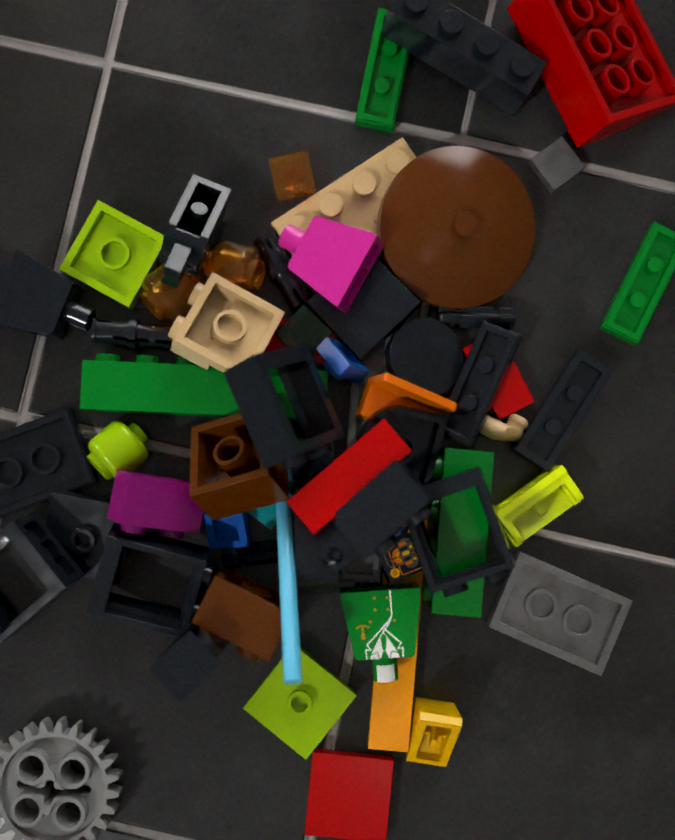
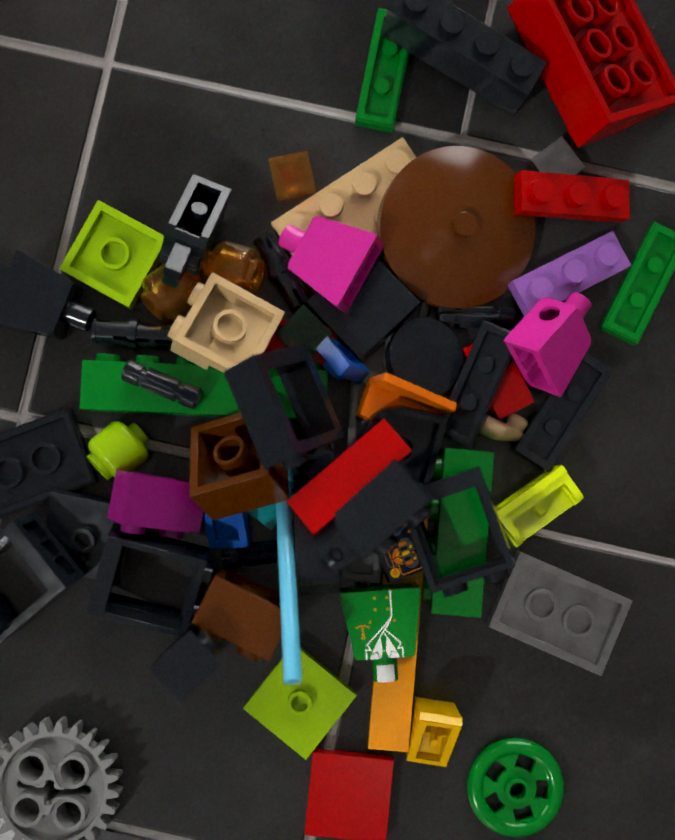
none -> black axle [121,360,203,409]
none -> green plate [467,737,564,837]
none -> dark pink torso [504,292,592,397]
none -> medium lavender plate [508,231,631,317]
none -> red plate [514,170,630,223]

